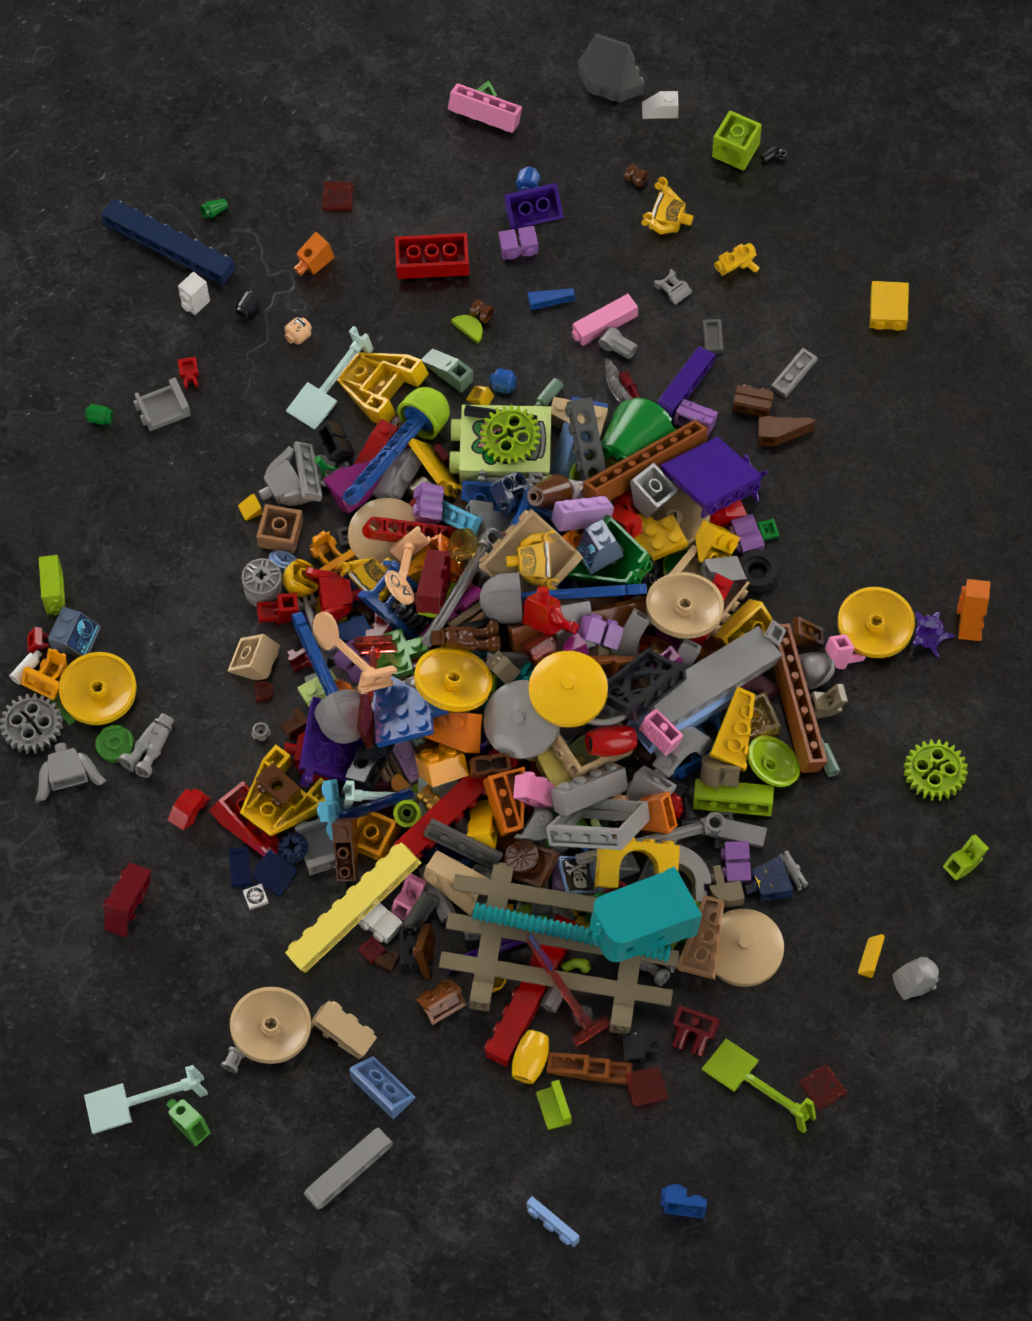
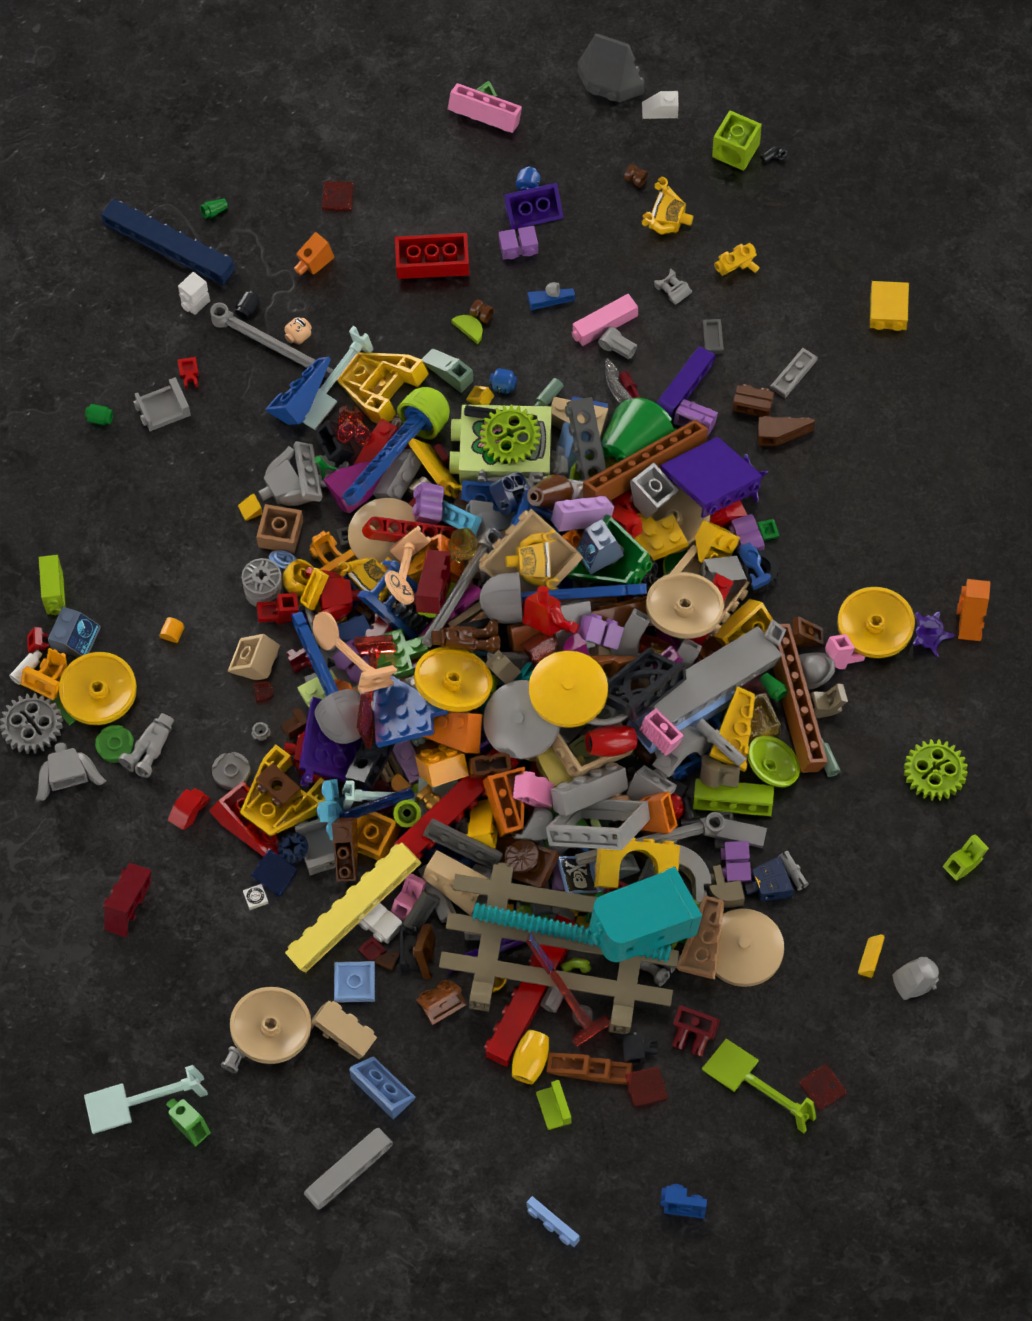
clear blue tile [228,846,252,888] -> none
none -> light orange brick [159,617,185,643]
none -> light grey piece [210,303,333,378]
none -> light grey tile [212,752,251,790]
none -> blue wedge [265,357,331,425]
none -> yellow tile [300,567,329,610]
none -> light blue plate [334,961,375,1002]
none -> clear red piece [336,405,371,445]
none -> light grey hinge [546,282,560,297]
none -> light grey plate [550,446,568,476]
none -> light grey pin [695,719,746,767]
none -> blue piece [738,542,771,590]
none -> green cone [759,673,788,701]

